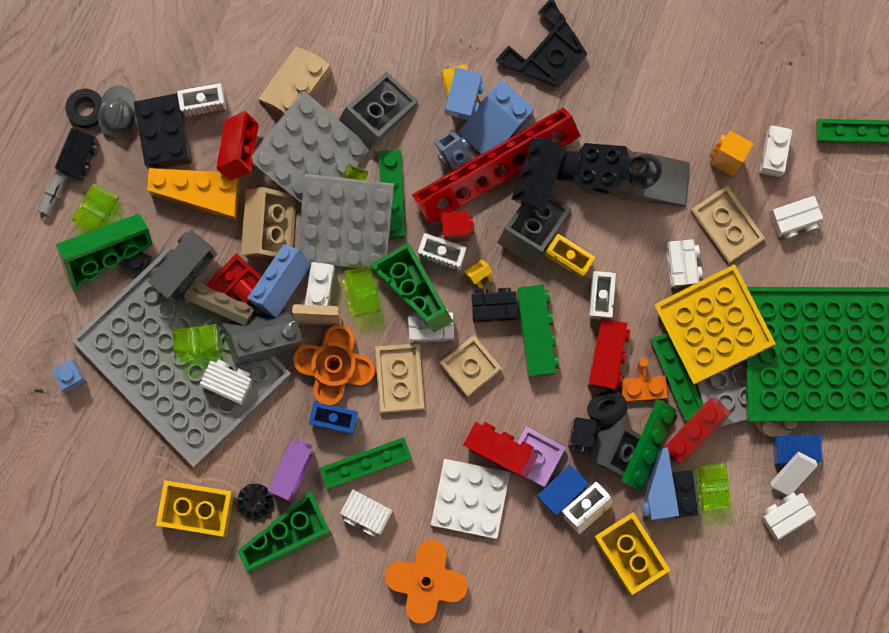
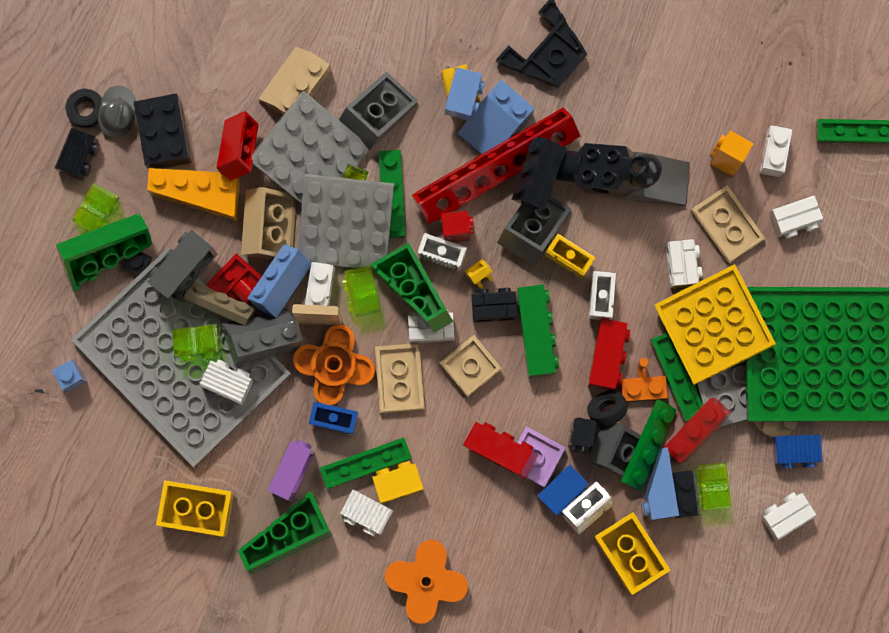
light grey pin [37,171,68,216] -> none
white brick [177,83,227,118] -> none
black gear [237,483,273,519] -> none
white plate [431,459,510,539] -> none
sand blue brick [434,129,471,170] -> none
white tile [771,452,818,495] -> none
none -> yellow brick [372,461,424,504]

